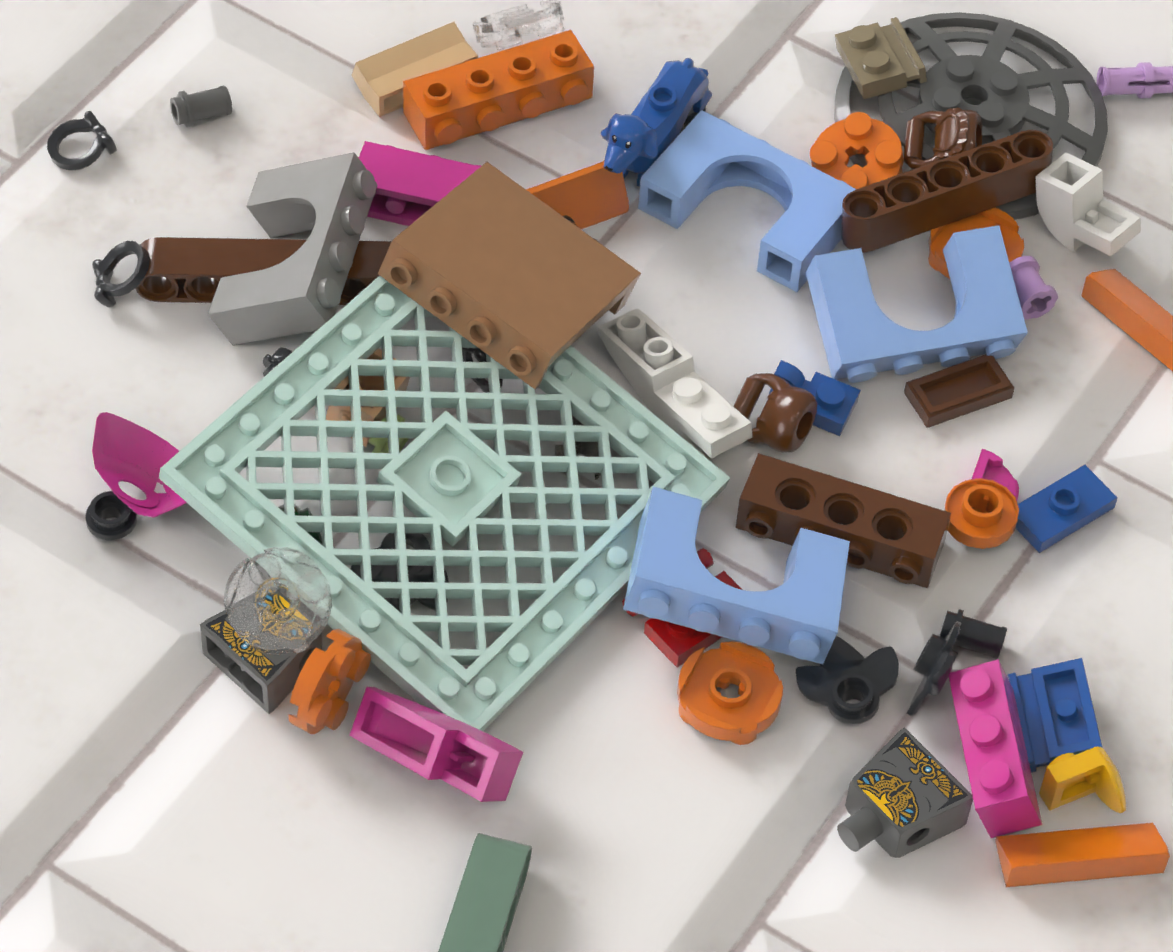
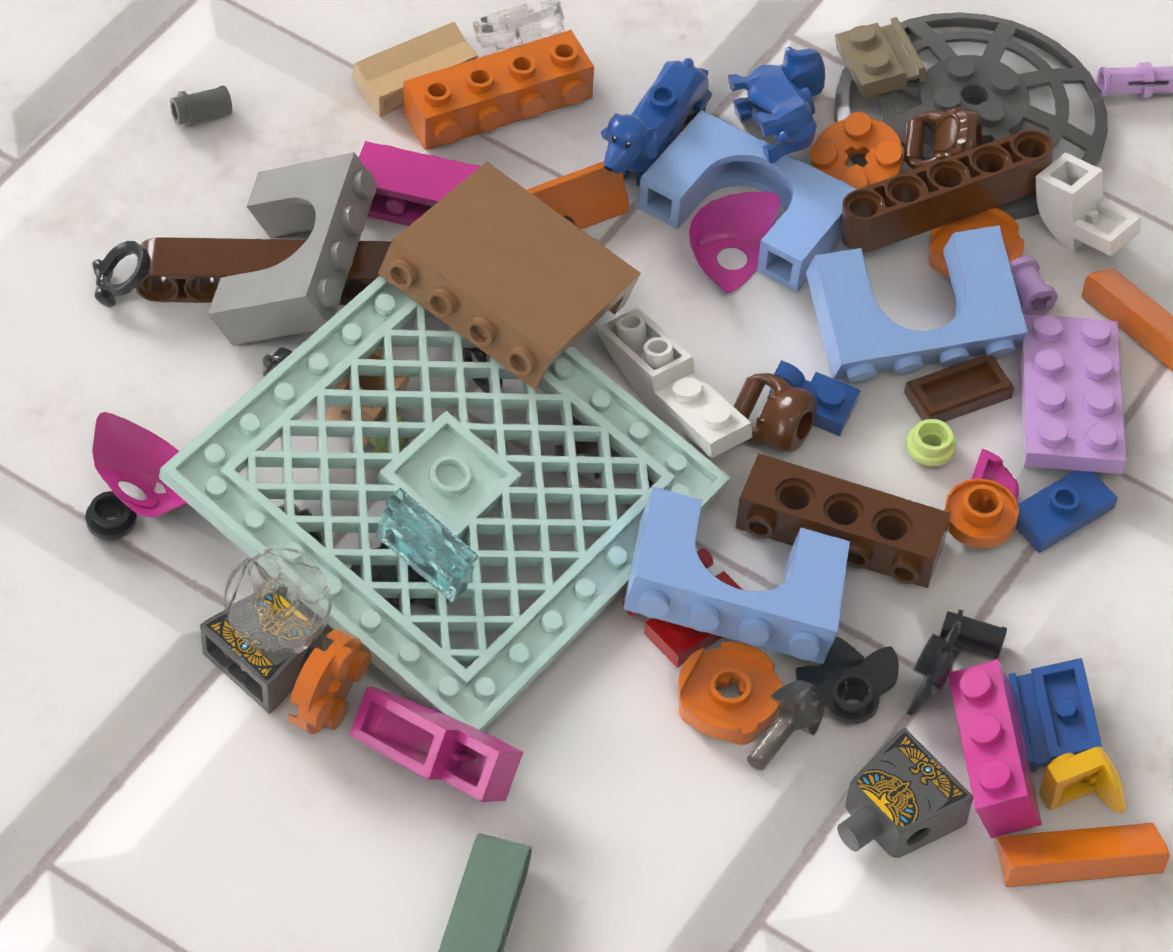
black piece [47,111,117,170] -> none
none -> clear light blue plate [376,488,479,603]
none -> dark pink piece [689,191,780,293]
none -> blue animal [727,46,826,164]
none -> clear smoke bar [747,680,826,771]
none -> yellowish green plate [906,419,956,466]
none -> lavender plate [1020,314,1127,475]

